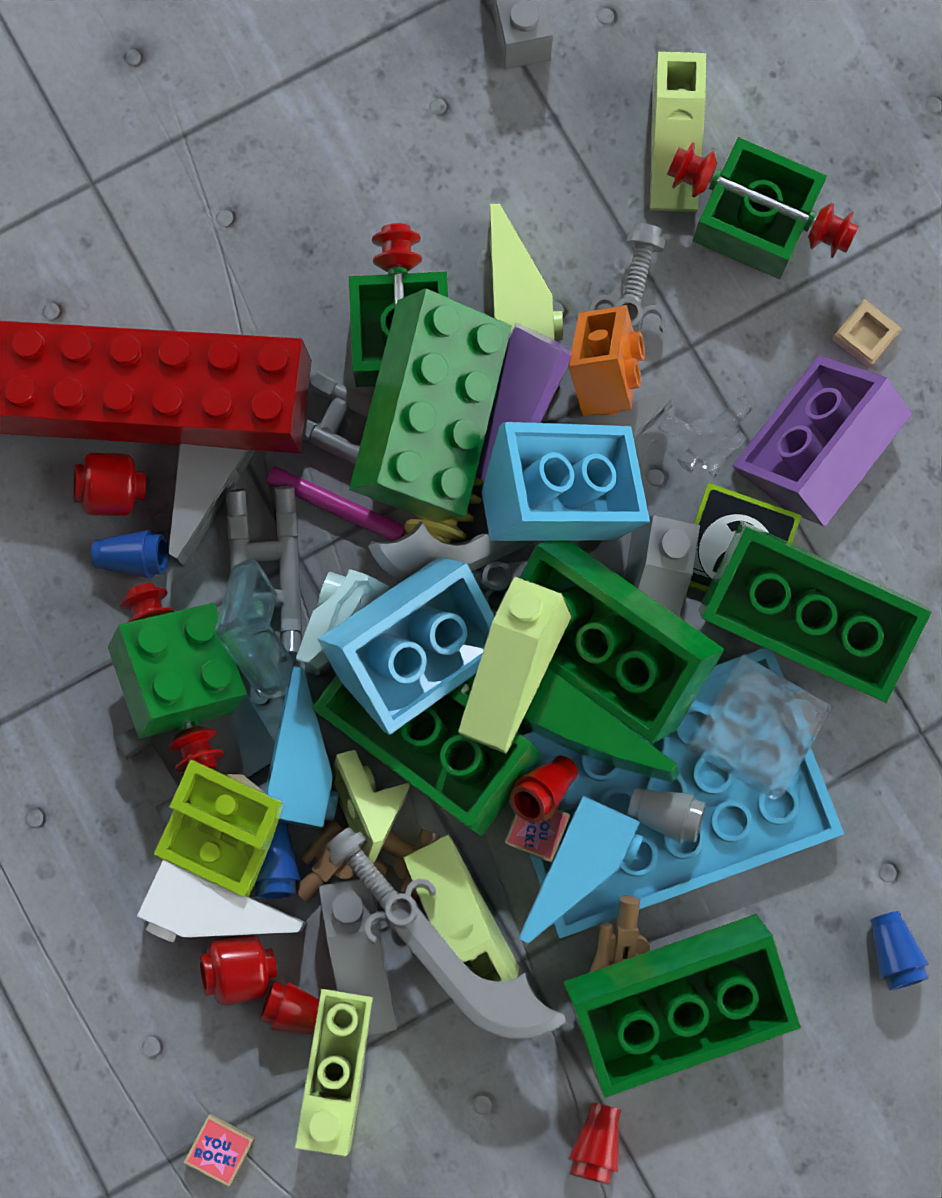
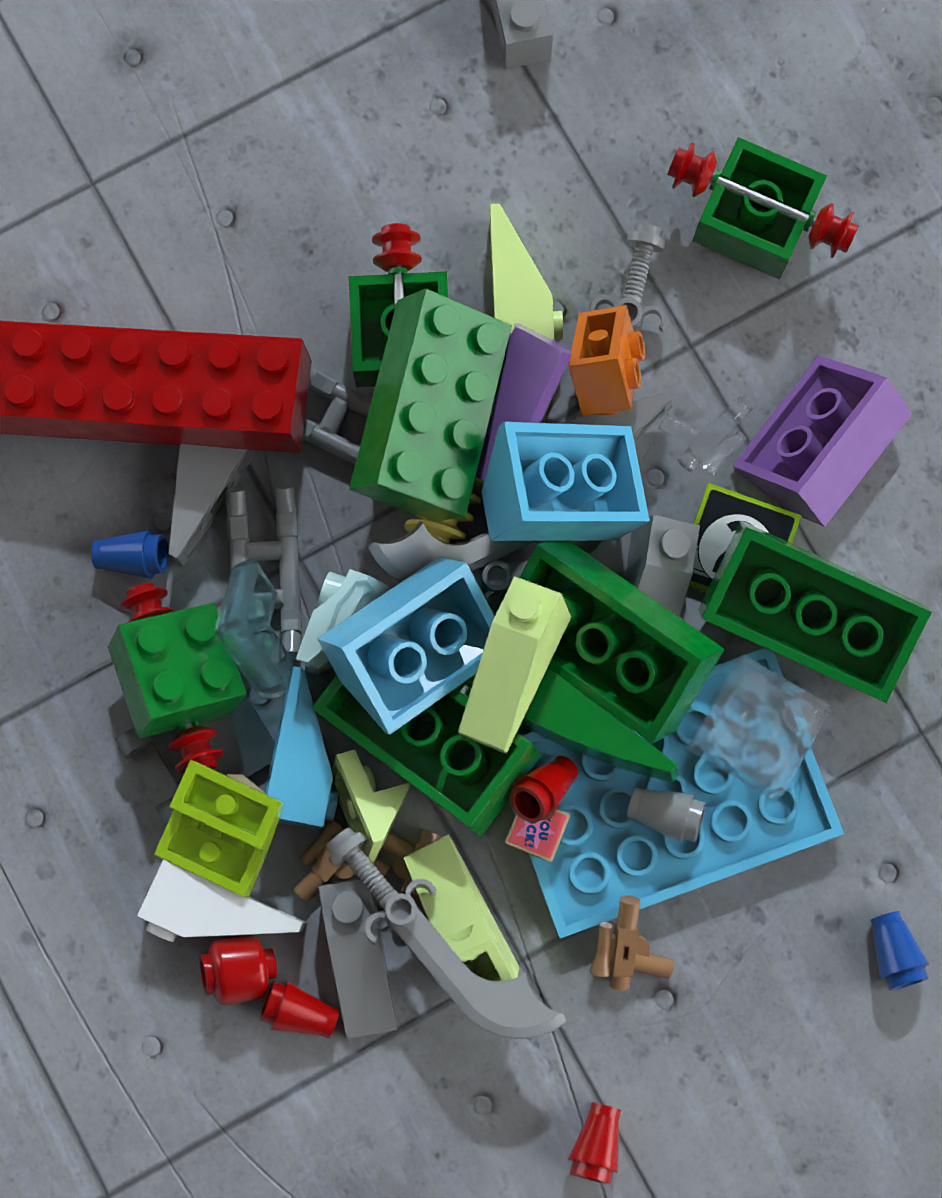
red head [73,452,146,516] -> none
tile [184,1114,255,1187] -> none
blue cone [254,822,300,899] -> none
dark pink bar [267,466,406,541] -> none
yellowish green slope [295,989,373,1157] -> none
medium azure slope [518,796,643,943] -> none
green brick [564,914,801,1098] -> none
yellowish green slope [650,52,706,212] -> none
tan tile [832,299,902,369] -> none

